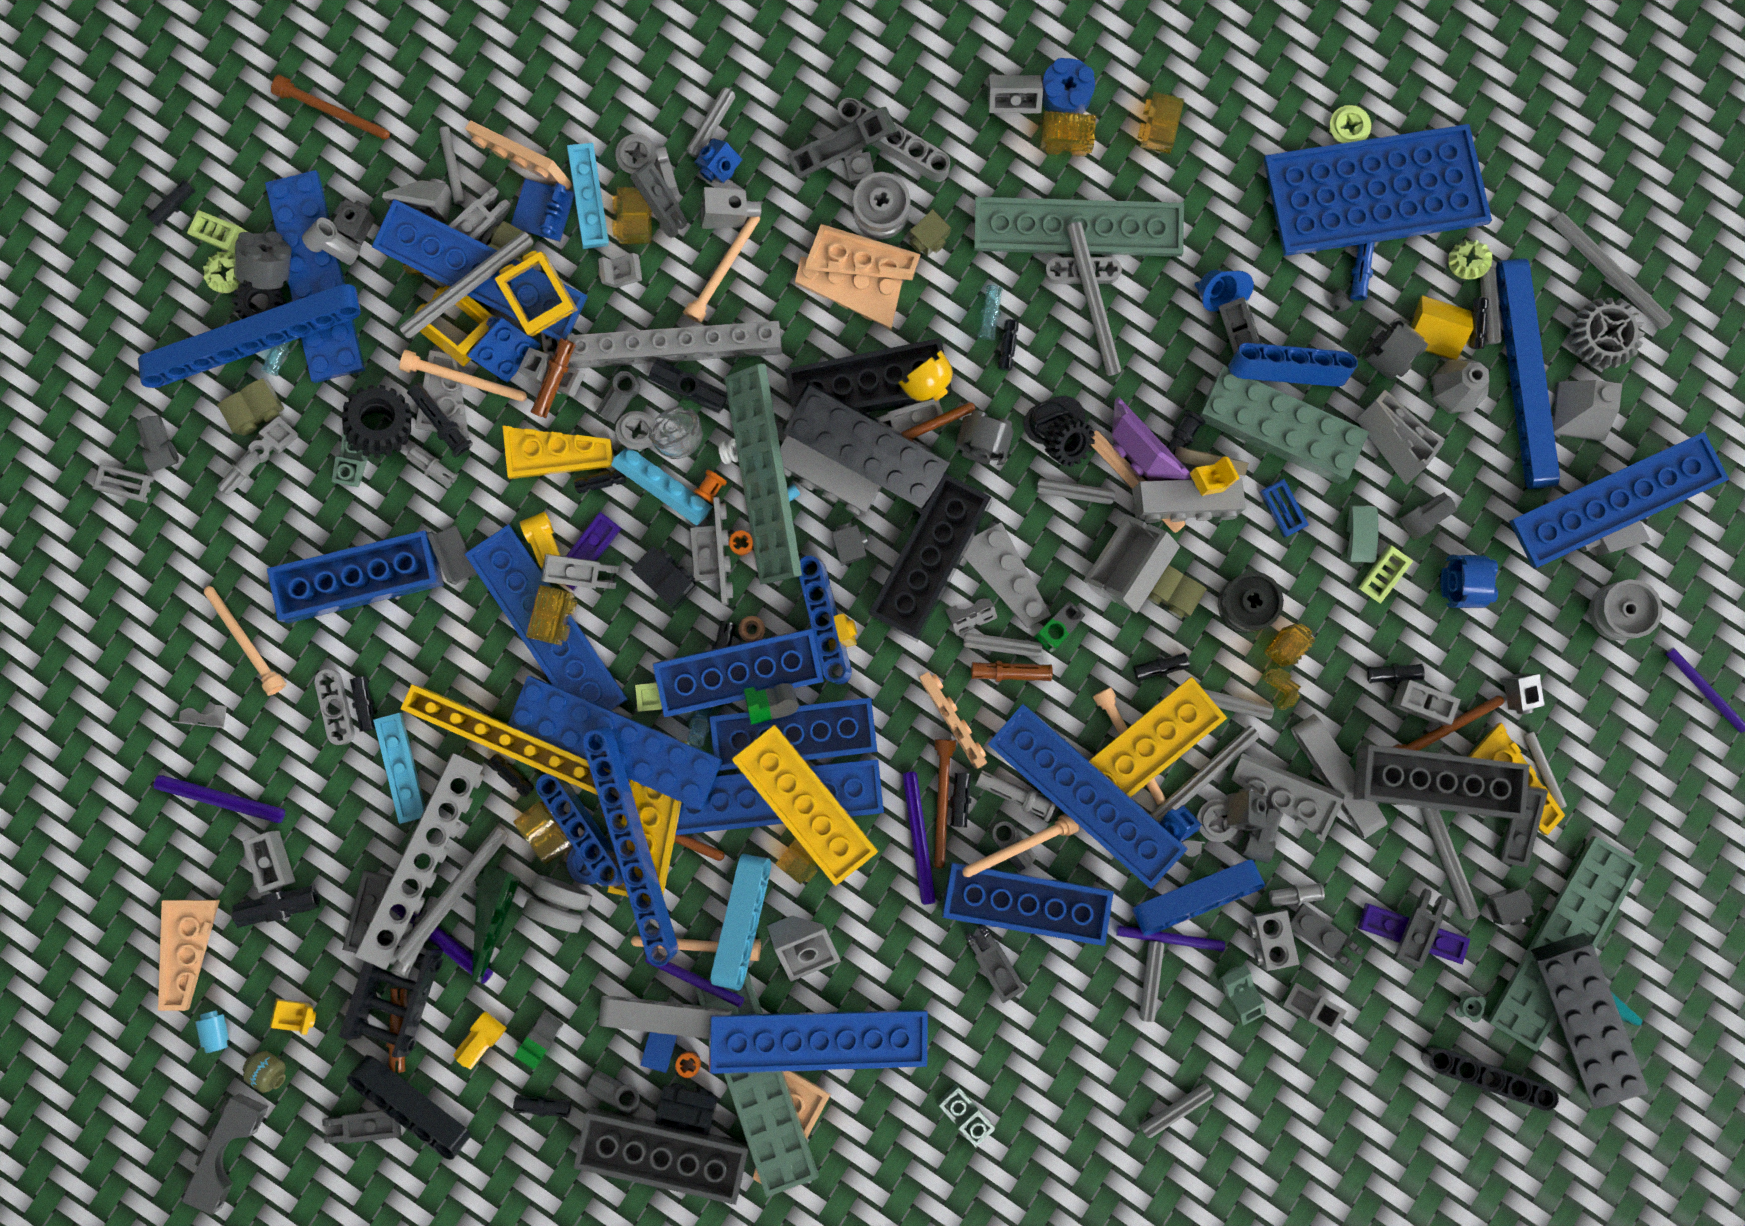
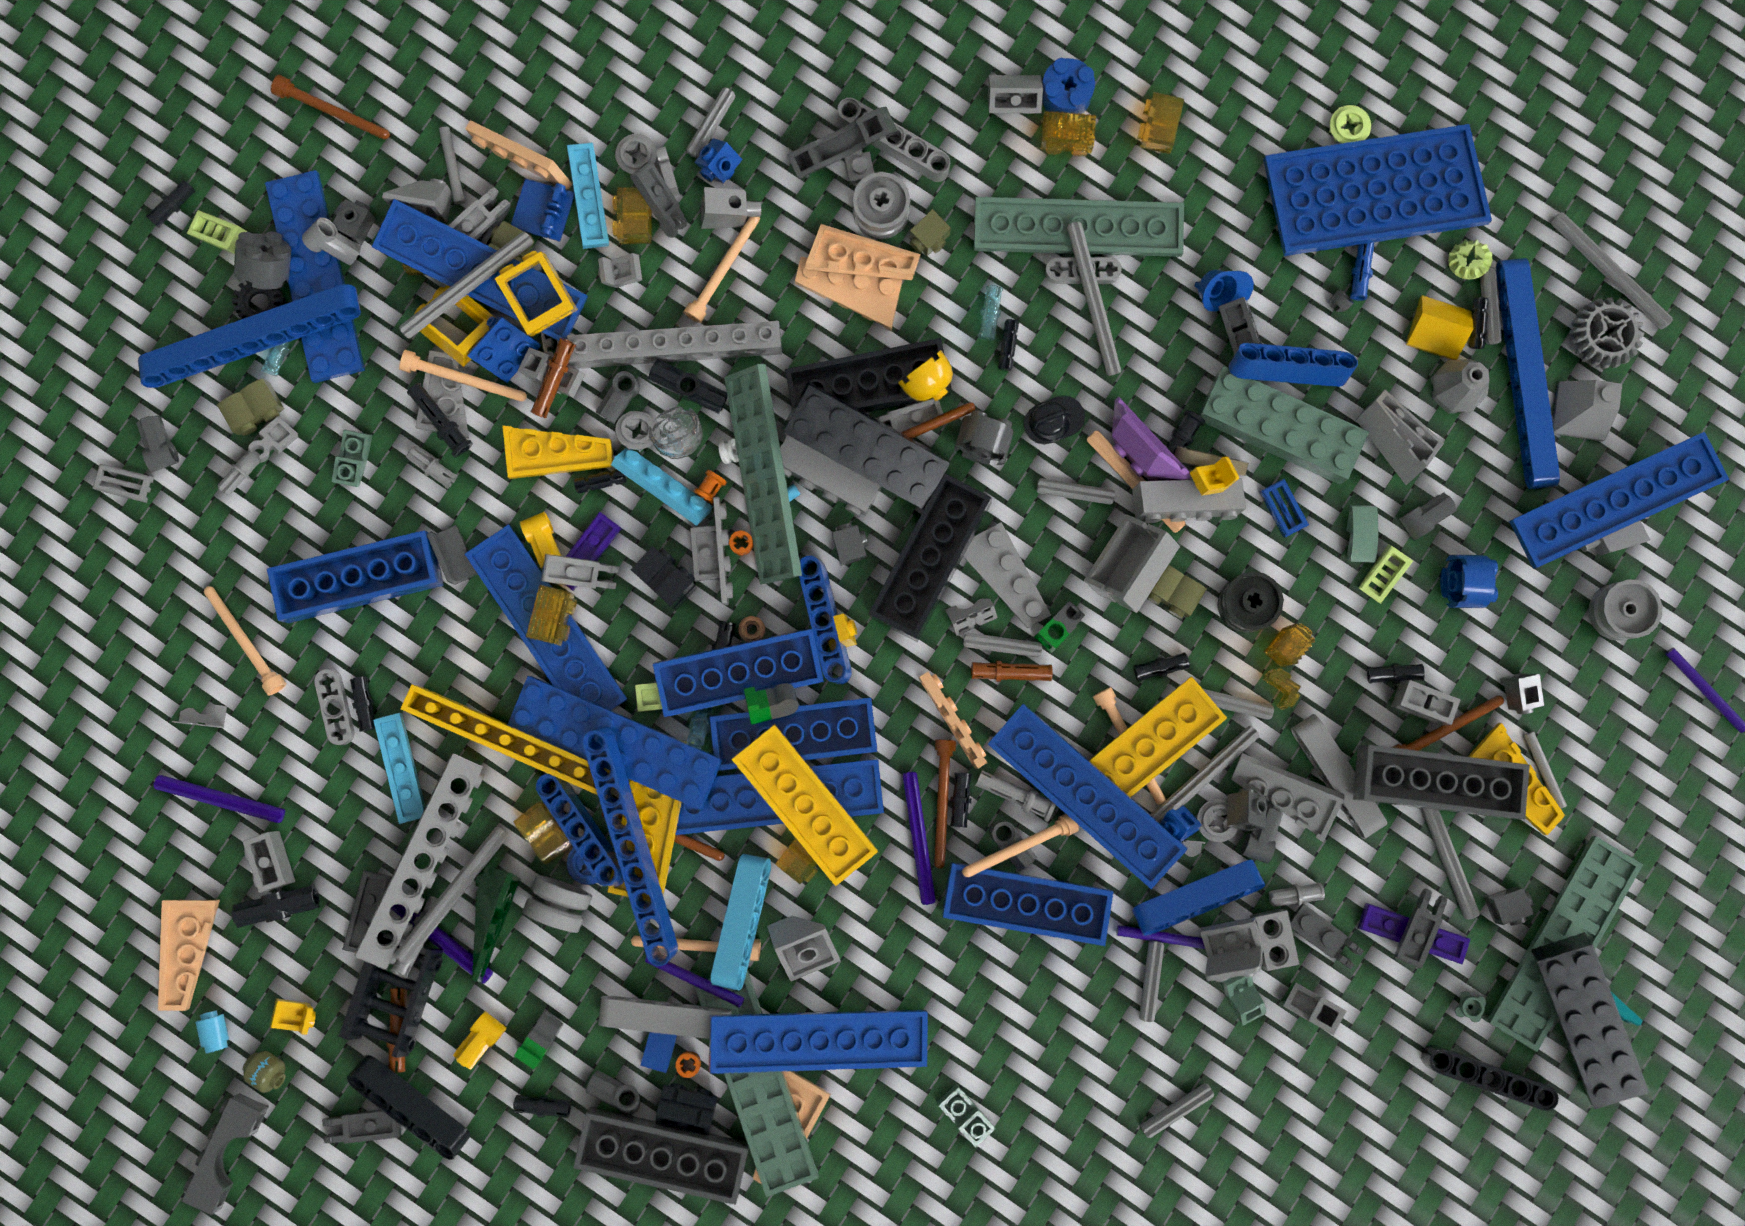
yellowish green gear [203,251,243,293] -> none
black tyre [342,384,411,458] -> none
black axle [487,754,534,797] -> none
dark grey hinge [965,925,1026,1003] -> none
black tyre [1043,414,1095,467] -> none
dark grey brick [1363,318,1428,380] -> none
dark grey tile [1499,785,1548,868] -> none
none -> light grey bracket [1200,917,1263,982]

